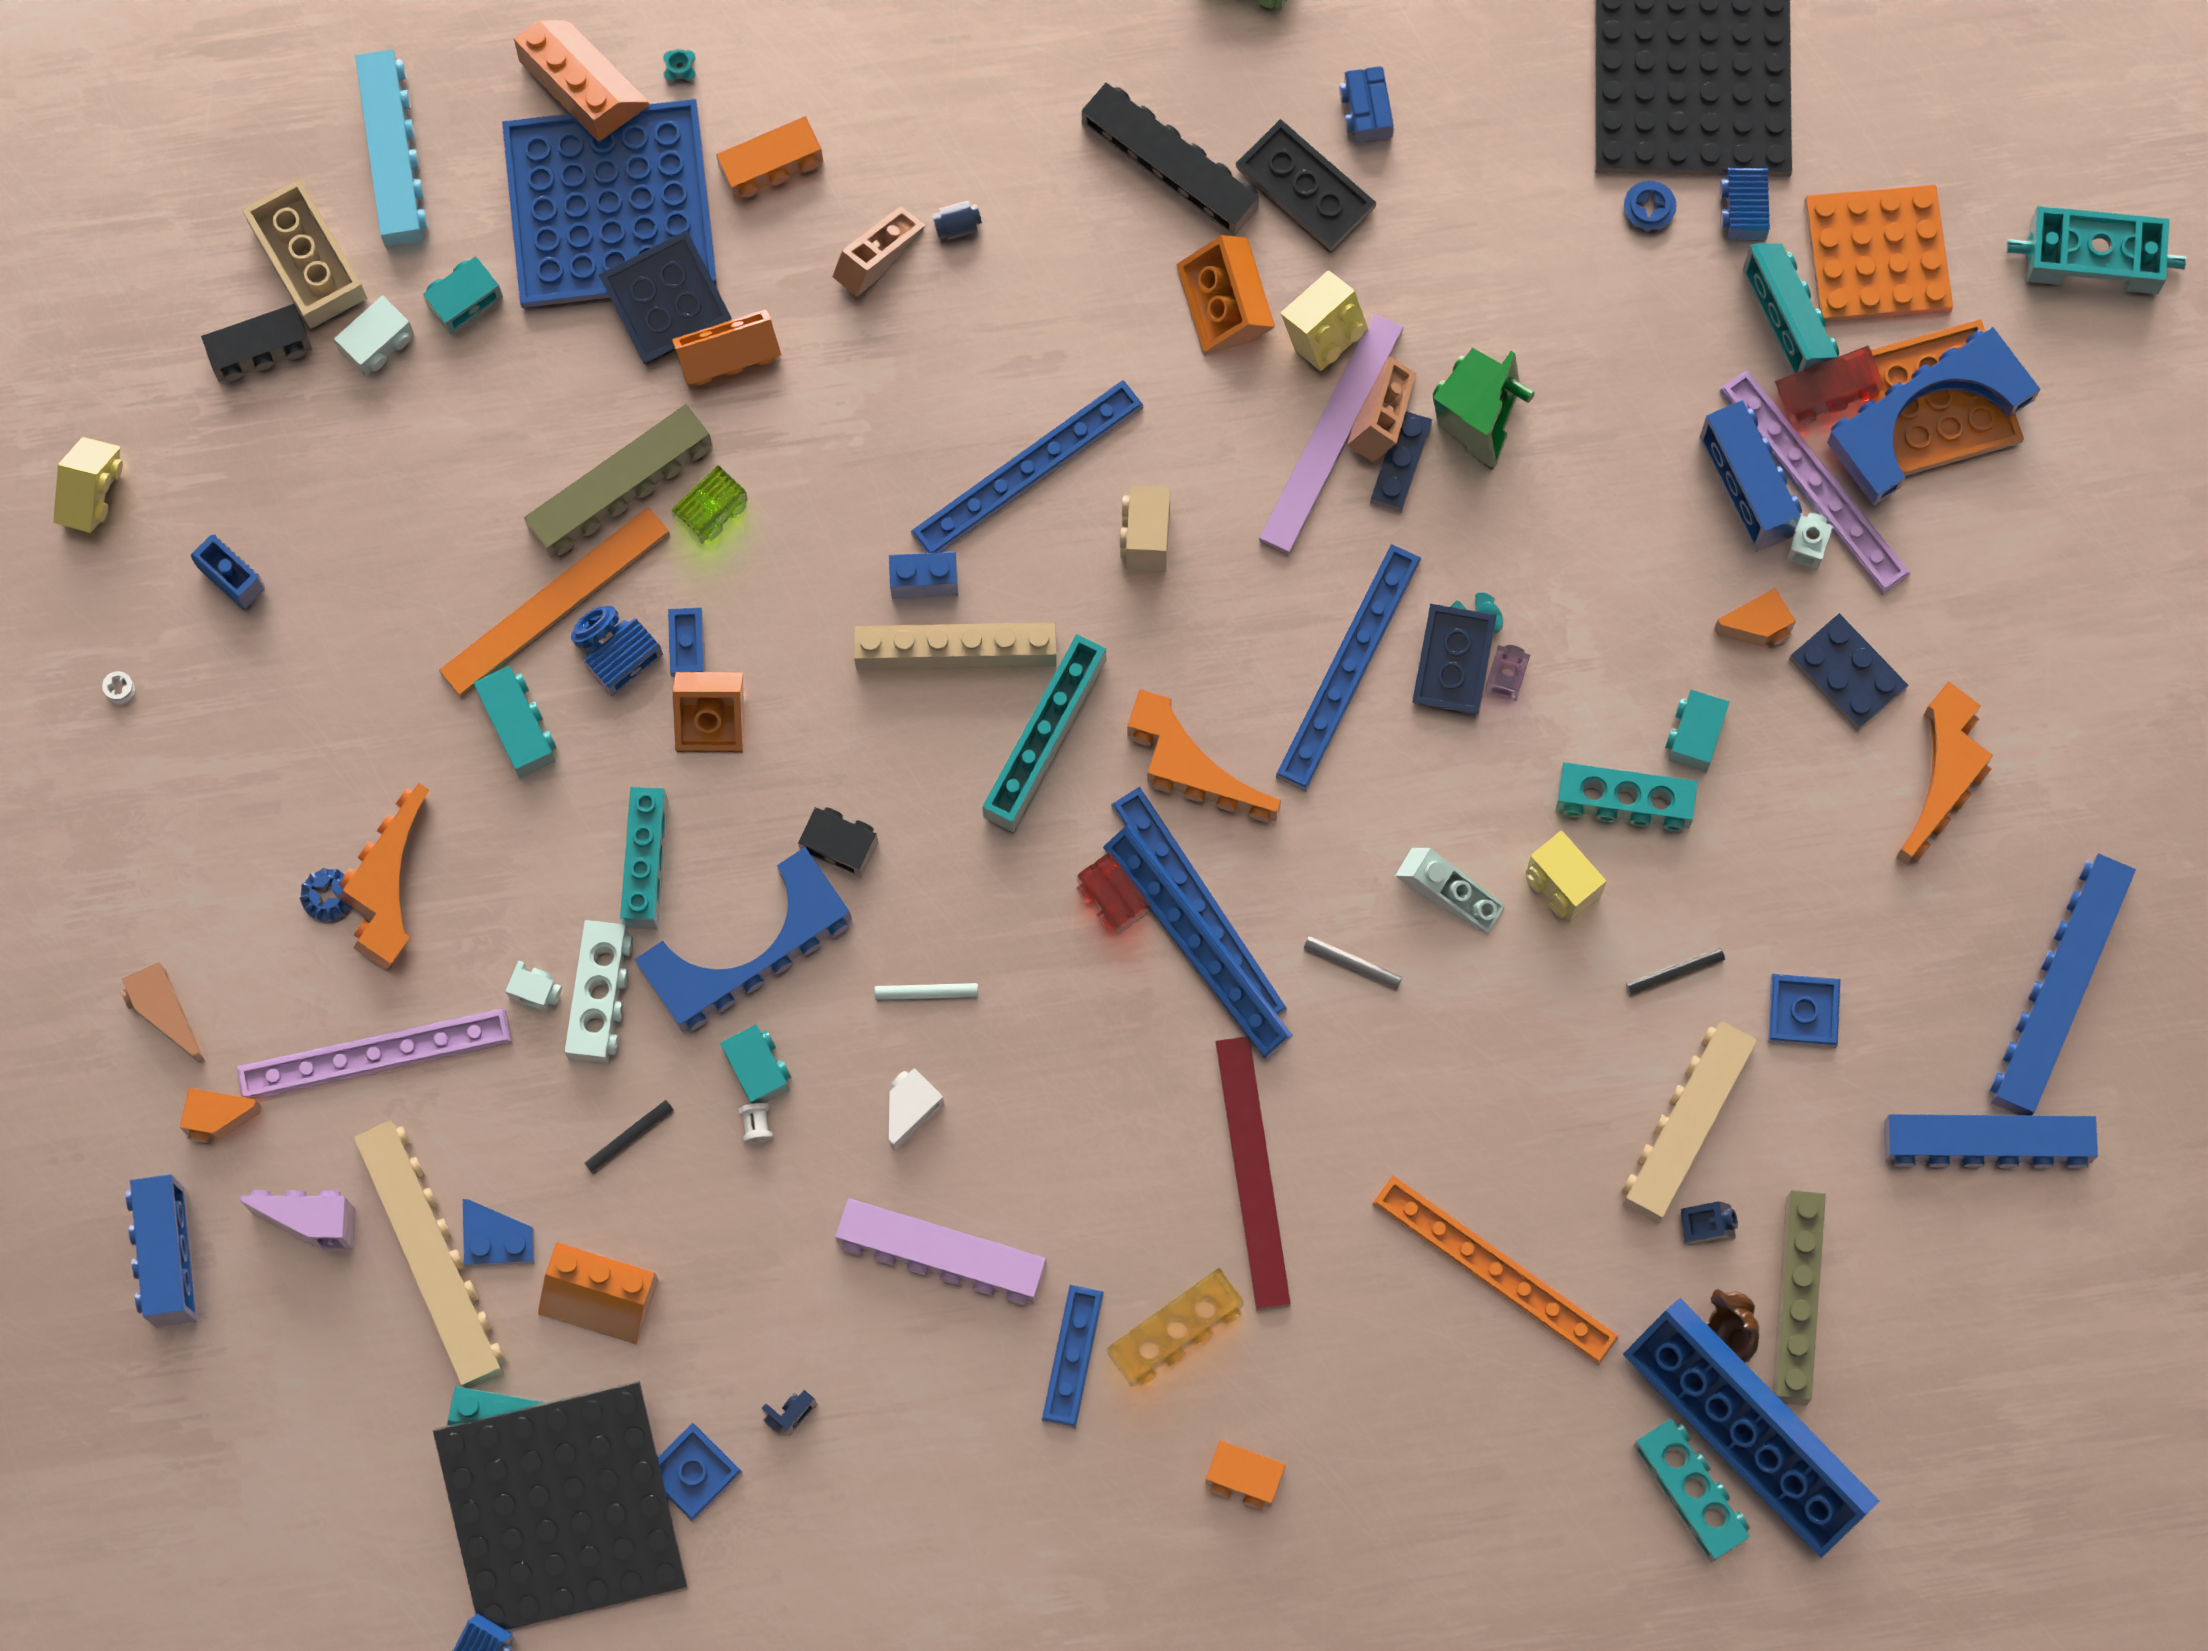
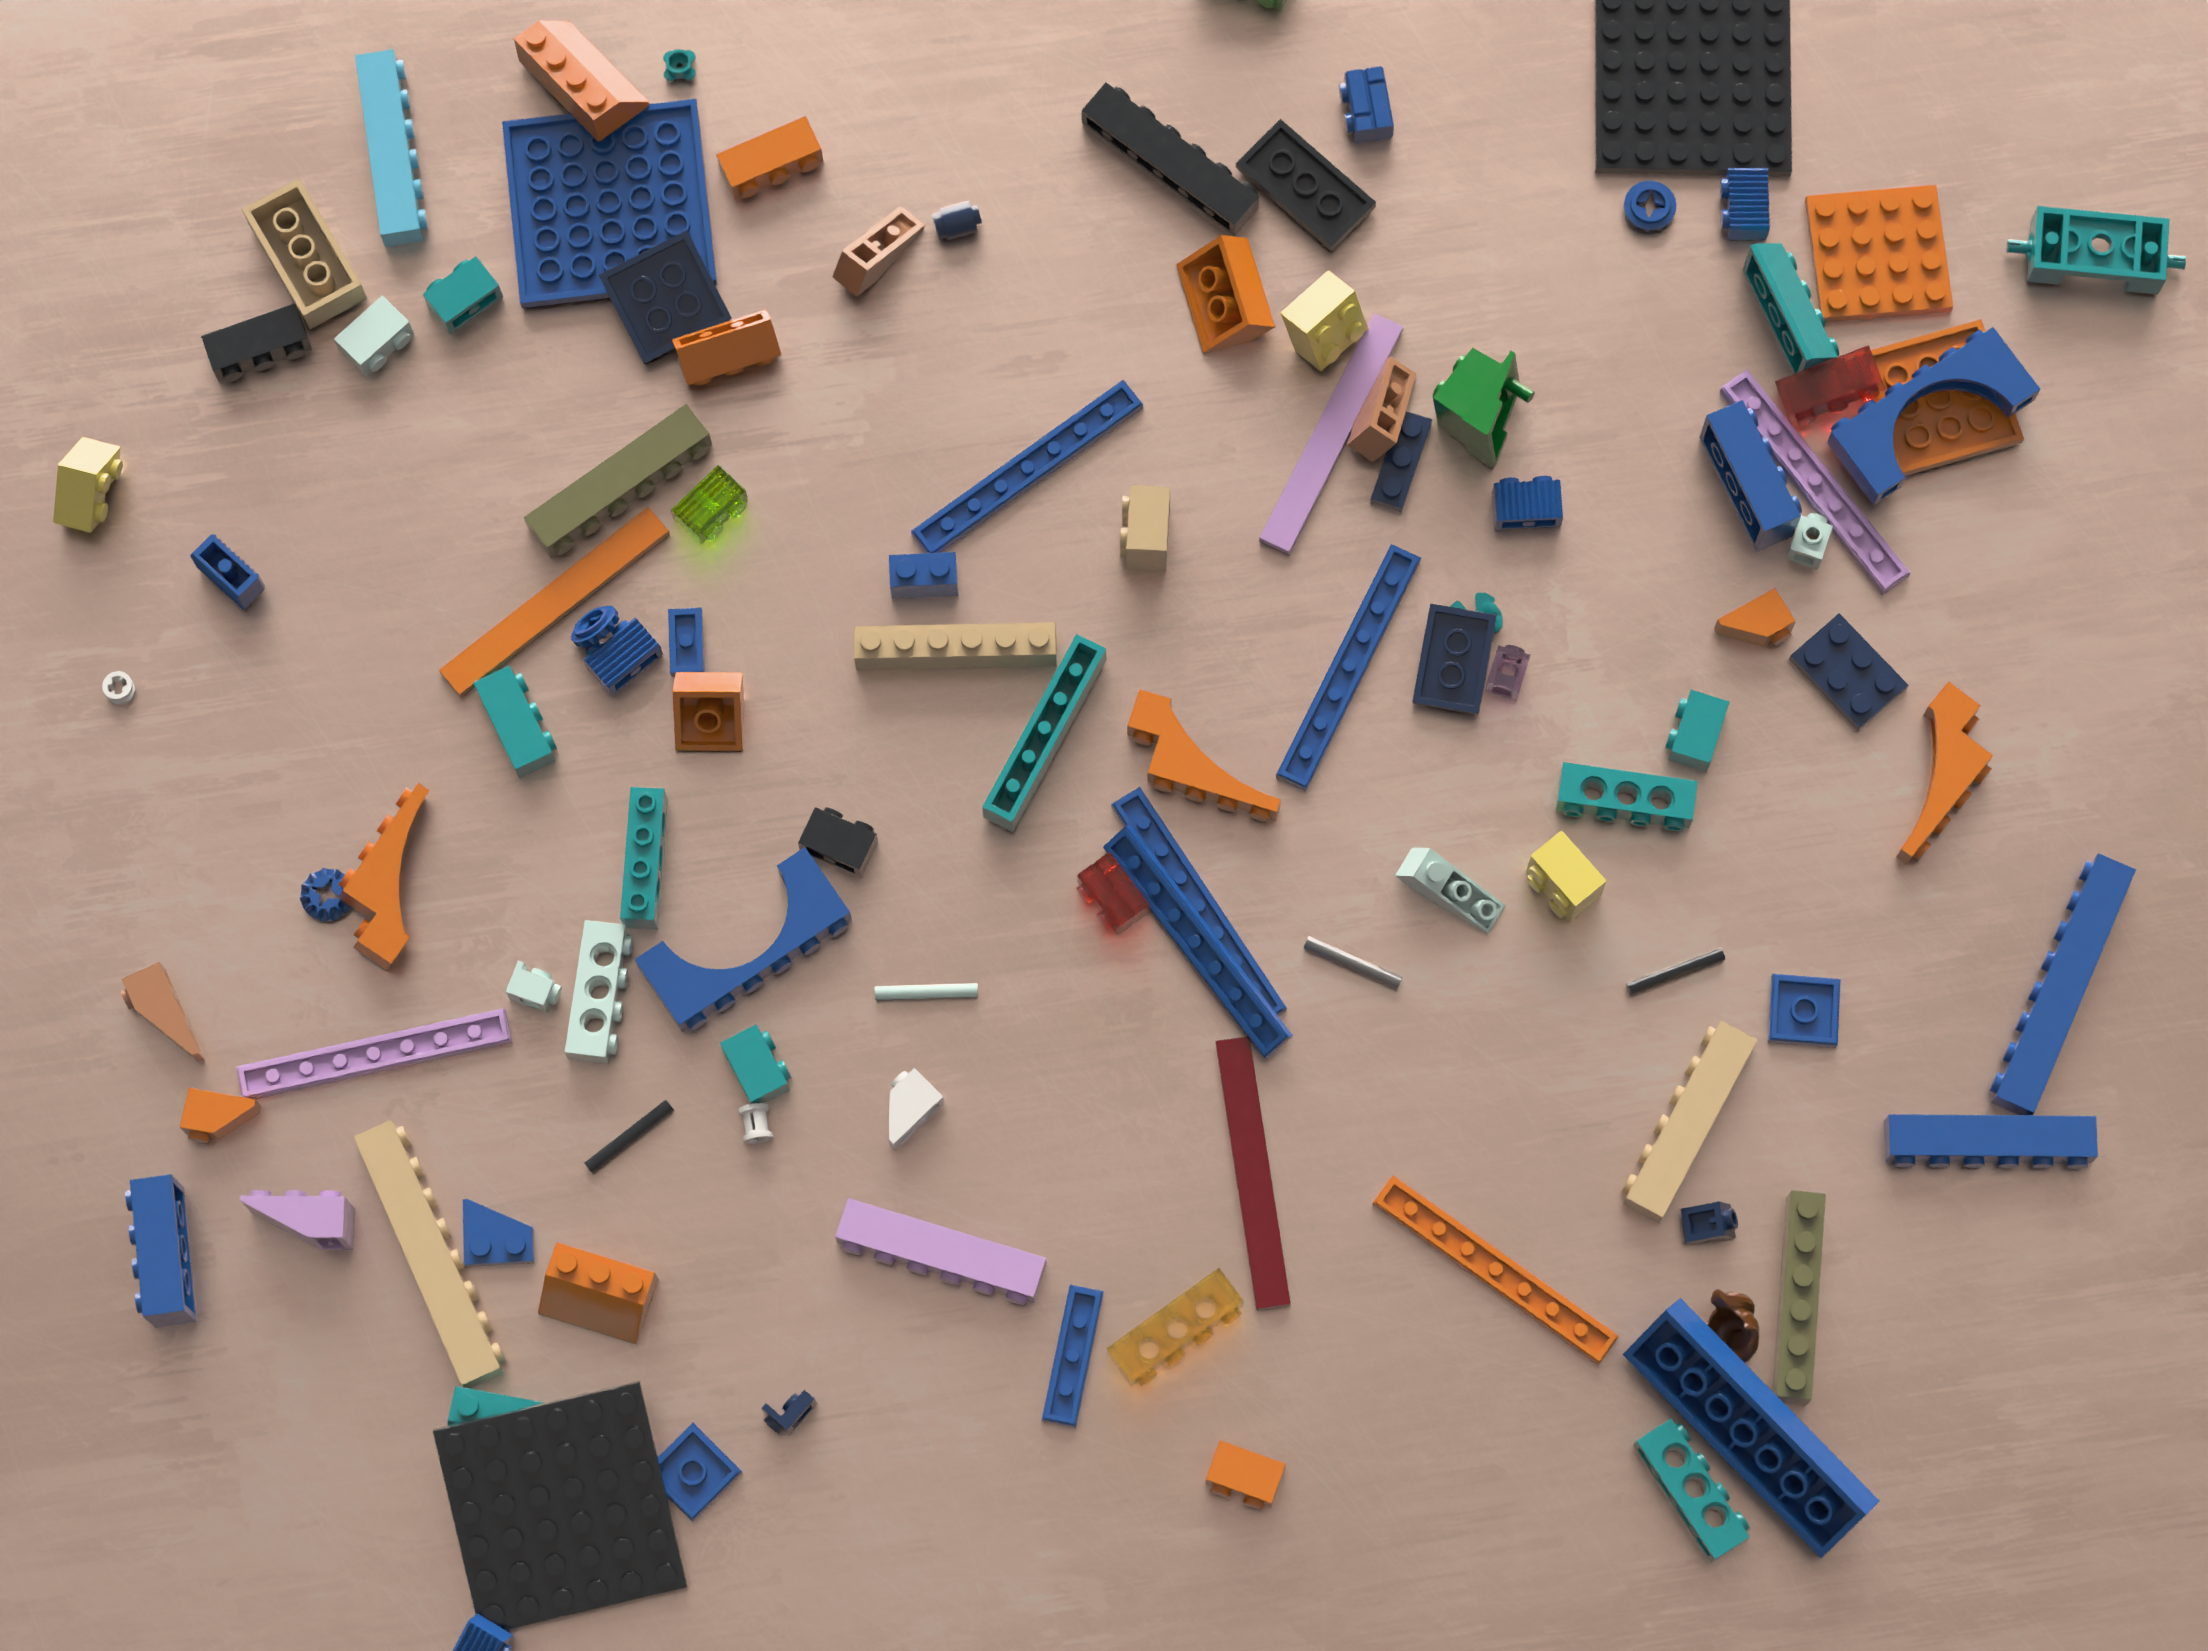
none -> blue brick [1492,476,1563,530]

